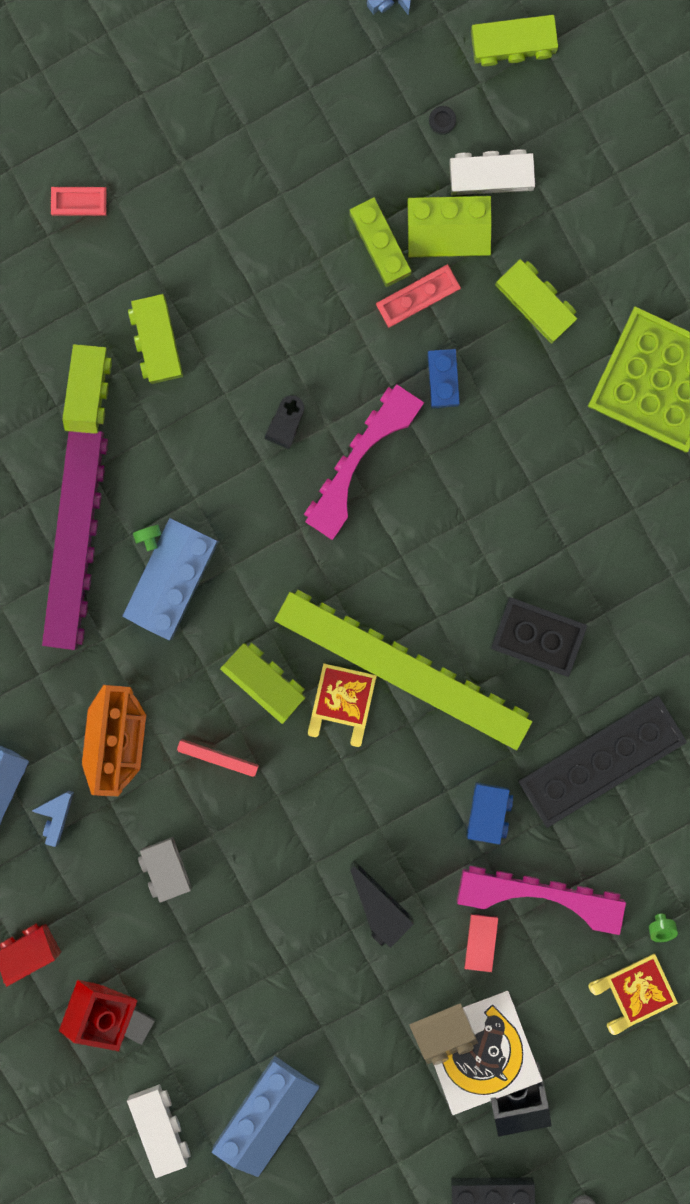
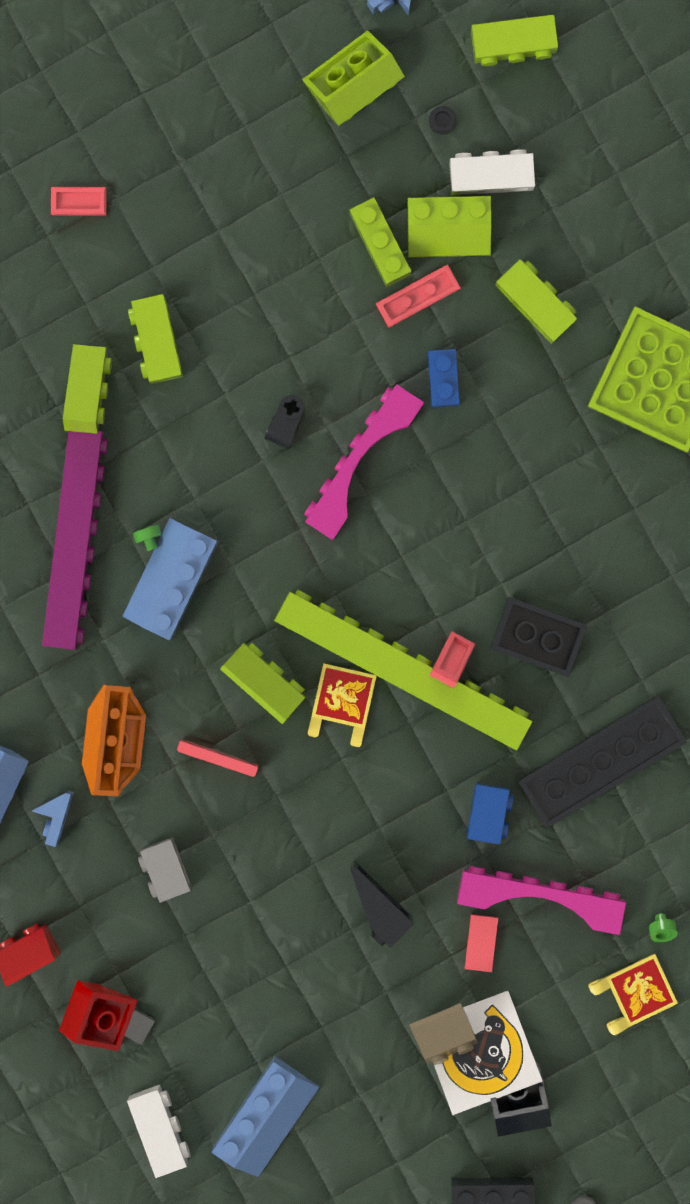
none -> lime slope [302,30,405,126]
none -> coral tile [430,632,476,688]

